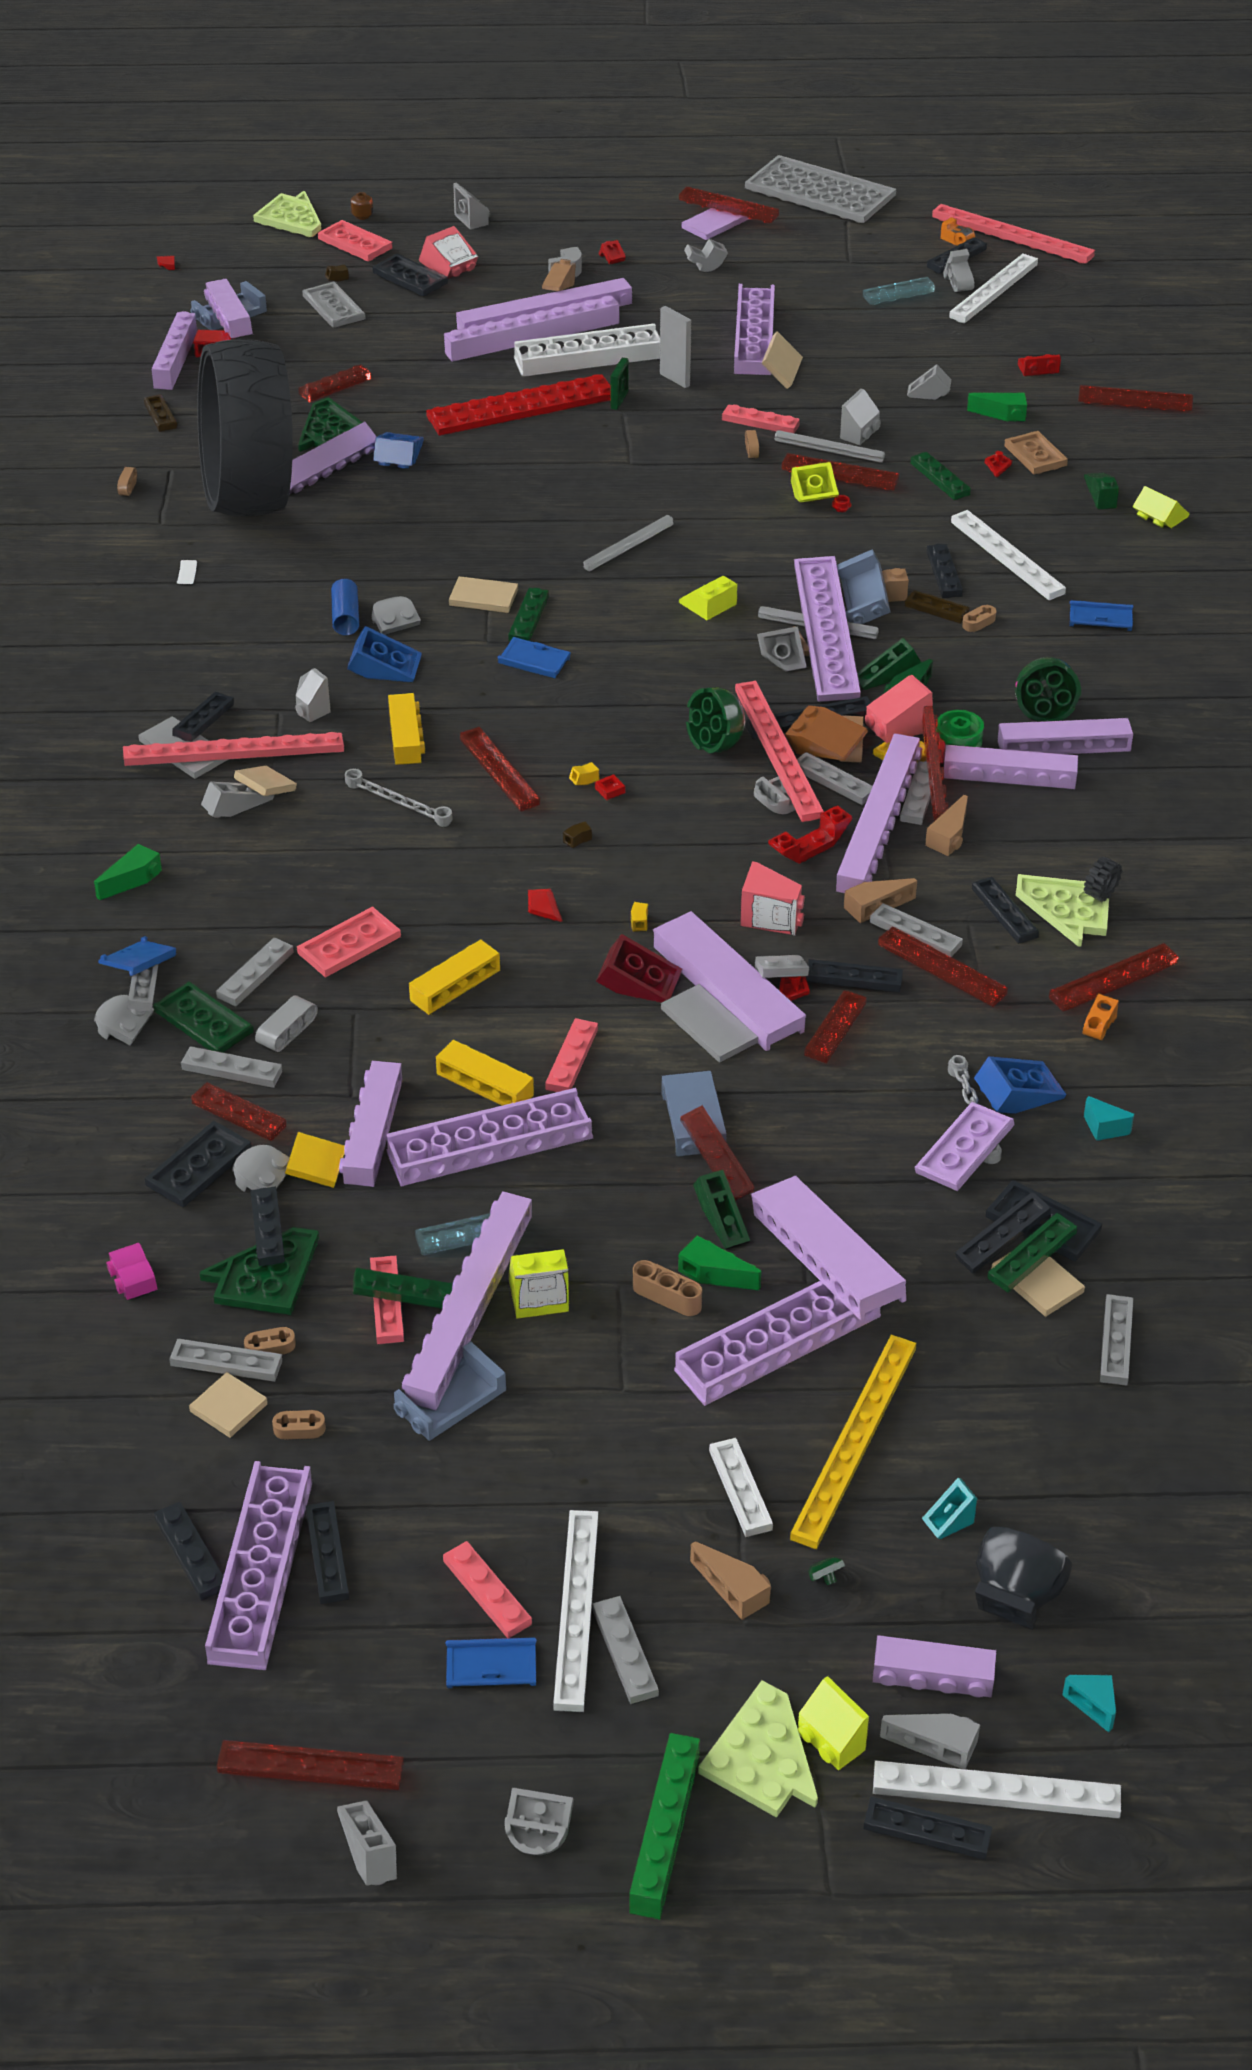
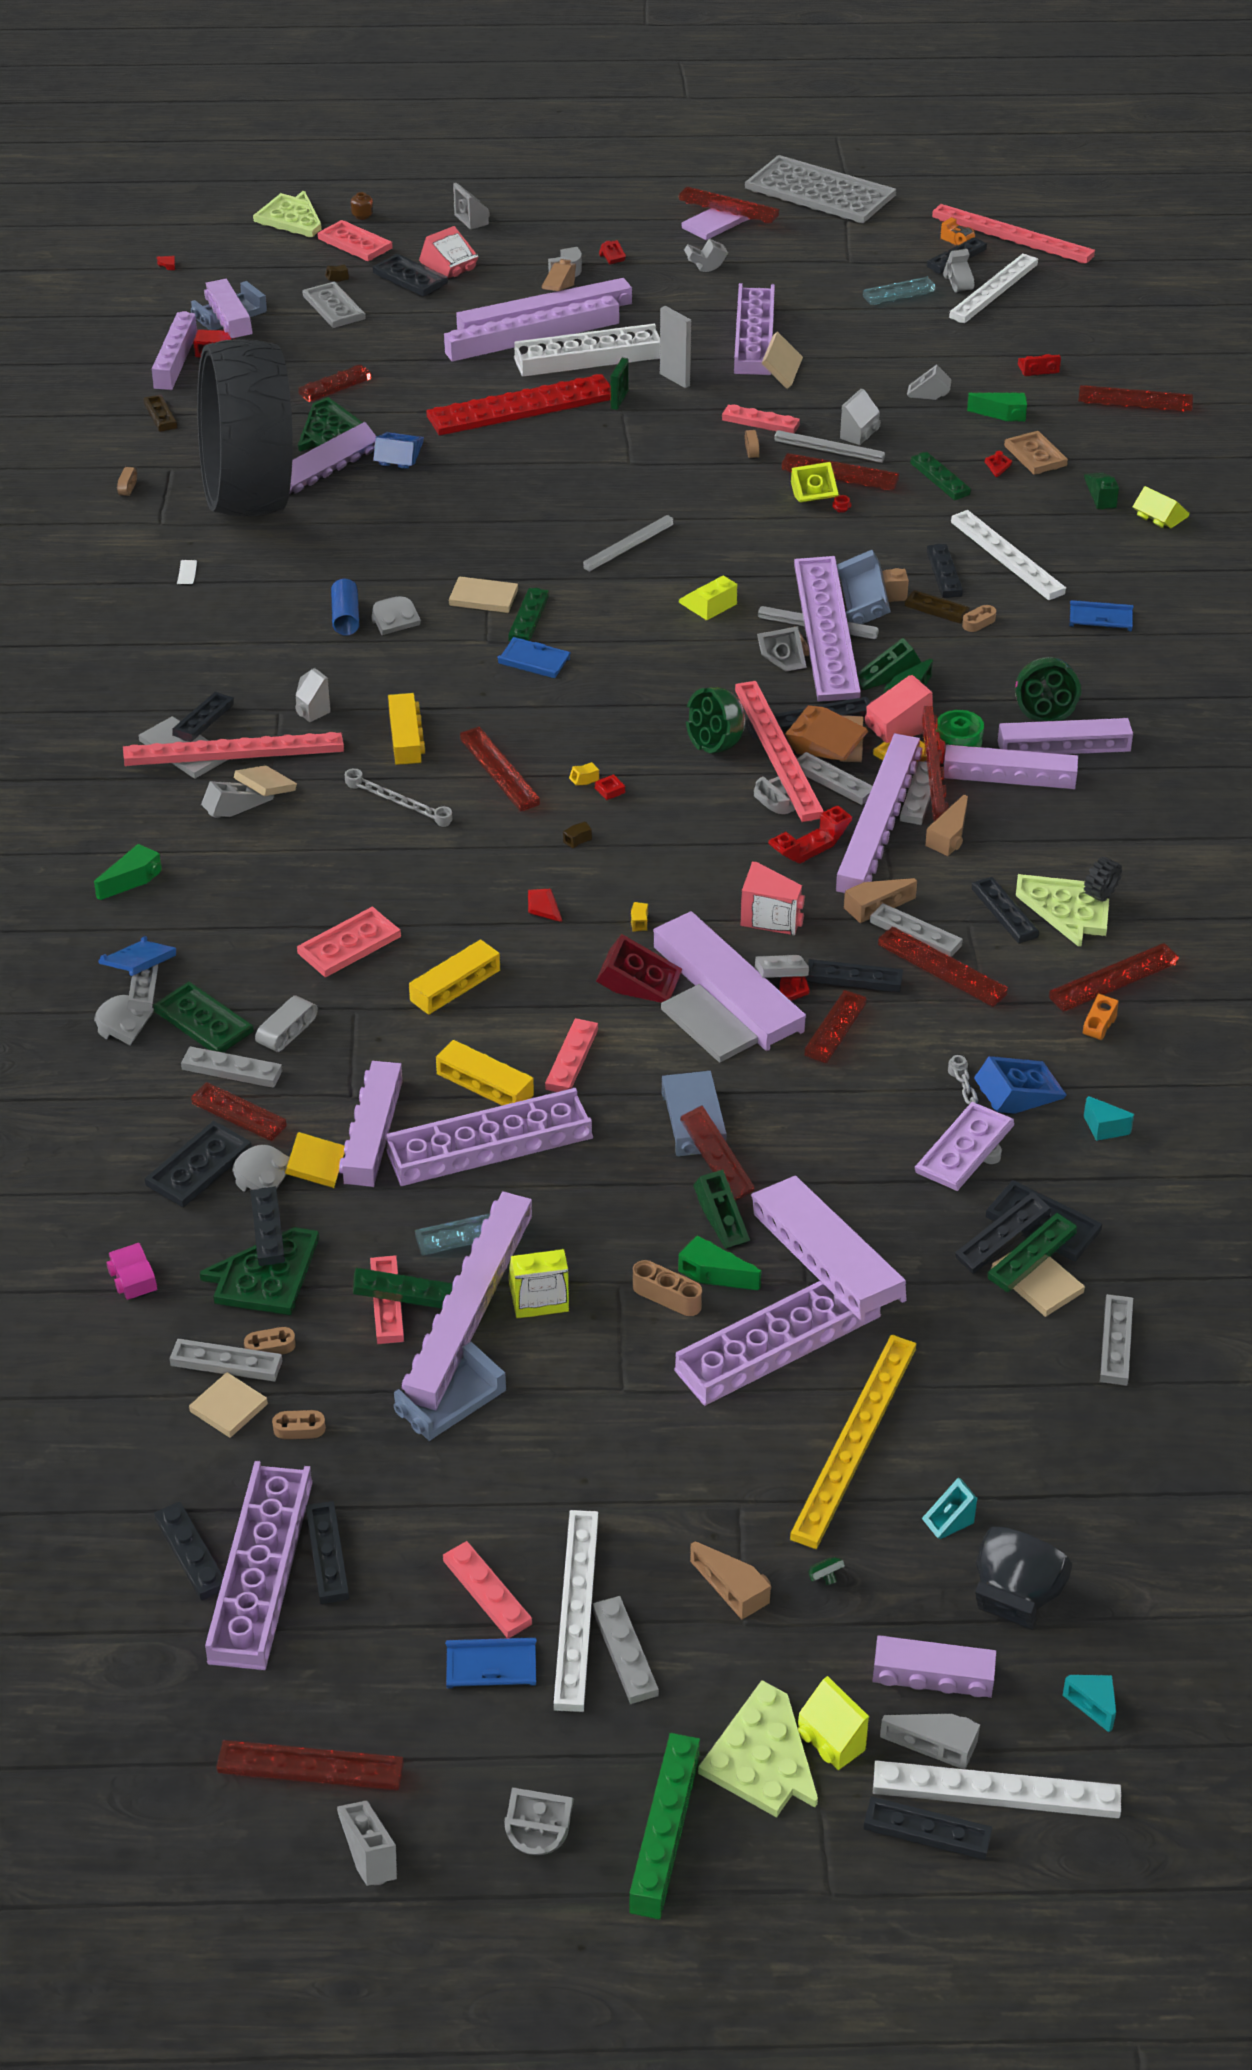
light grey plate [216,938,294,1006] -> none
blue slope [347,626,422,682] -> none
white plate [709,1438,773,1537] -> none

